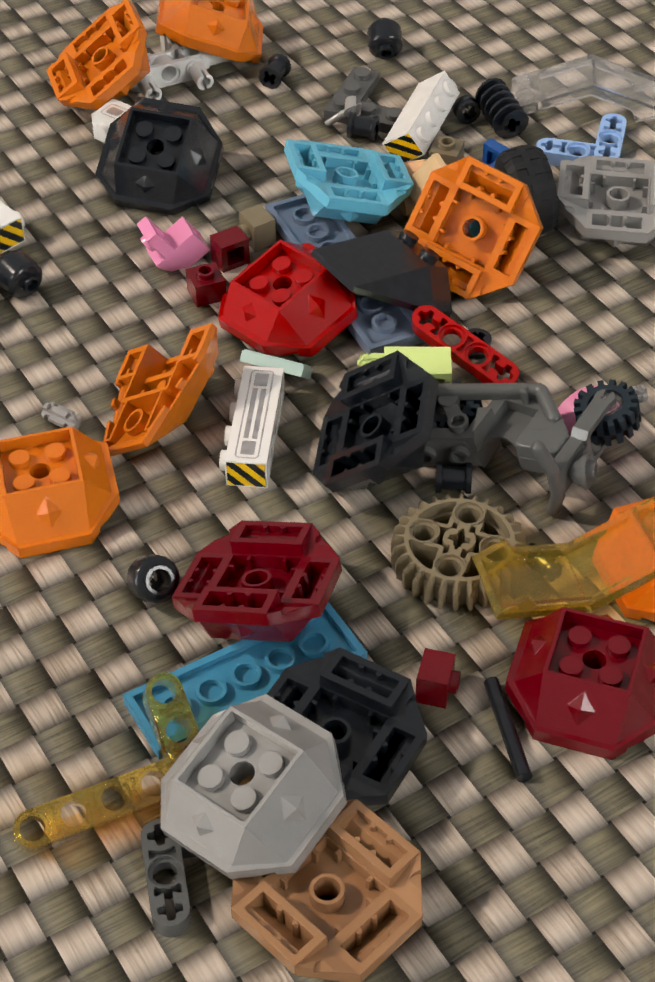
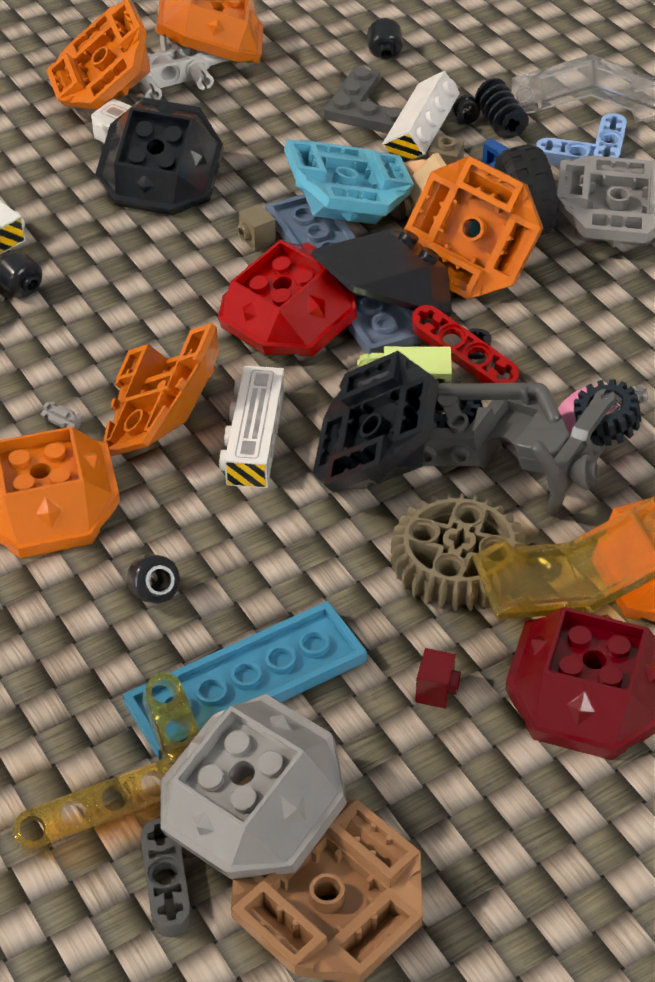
bright pink brick [137,216,211,272] -> none
dark red piece [172,520,342,642] -> none
dark red plate [185,262,226,307] -> none
dark red plate [210,226,250,273] -> none
light aqua plate [240,349,313,379] -> none
black bush [258,53,291,89] -> none
black piece [267,647,427,806] -> none
light grey hand [324,96,362,127] -> none
black bush [346,112,380,142] -> none
black bush [435,462,472,494] -> none
black bar [484,677,533,783] -> none

